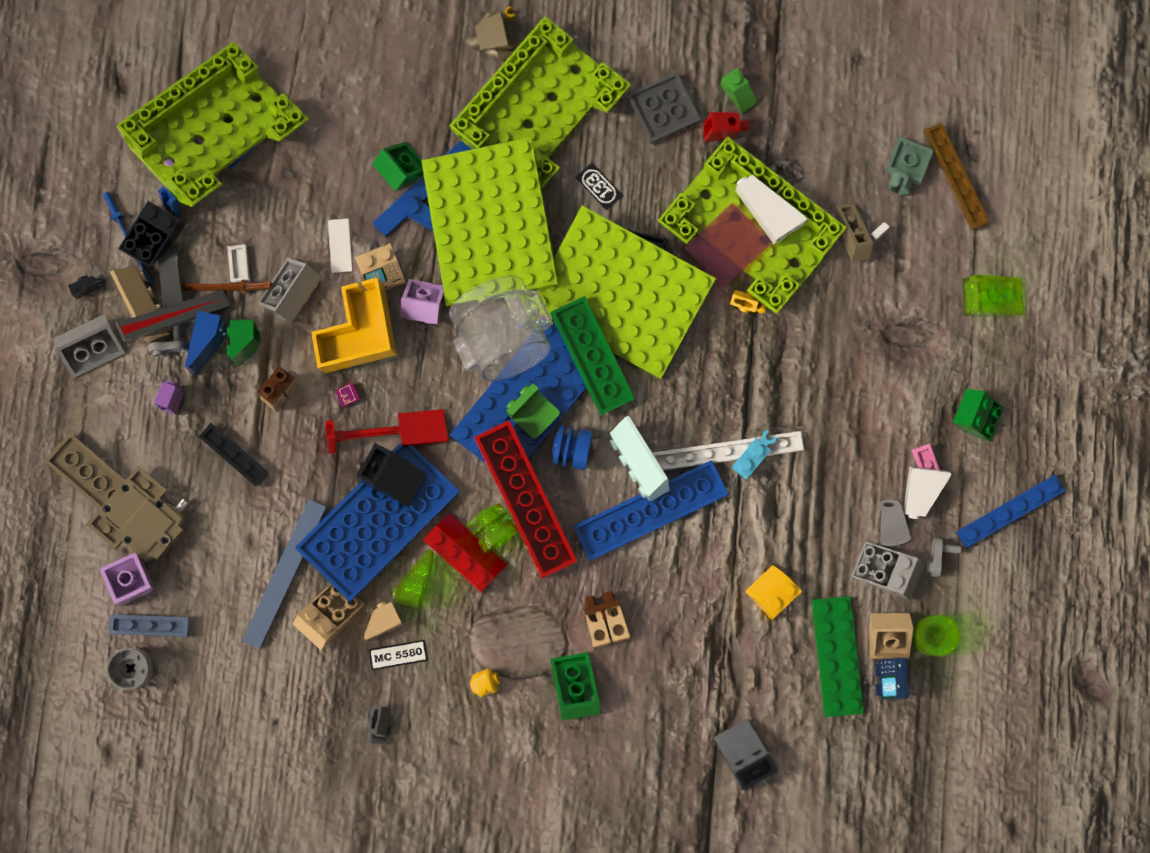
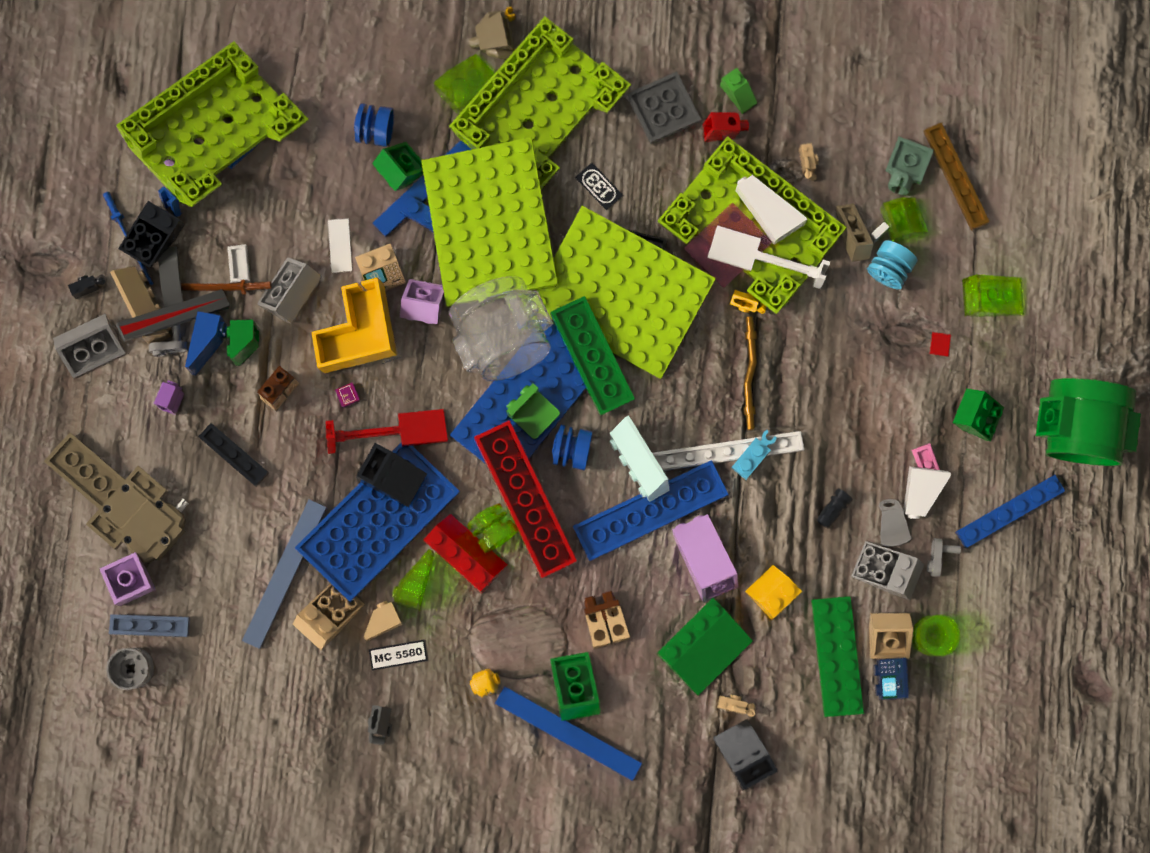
none -> blue wheel [354,103,394,147]
none -> clear neon green slope [433,54,495,115]
none -> blue tile [495,686,642,781]
none -> green slope [657,598,753,696]
none -> lavender slope [672,514,738,603]
none -> white piece [708,226,830,289]
none -> tan piece [717,695,755,717]
none -> pearl gold bar [744,316,757,430]
none -> tan piece [799,143,818,181]
none -> black axle [816,488,853,529]
none -> medium azure wheel [867,240,918,289]
none -> clear neon green slope [880,197,928,242]
none -> red sticker [930,332,951,356]
none -> green cylinder [1036,378,1141,466]

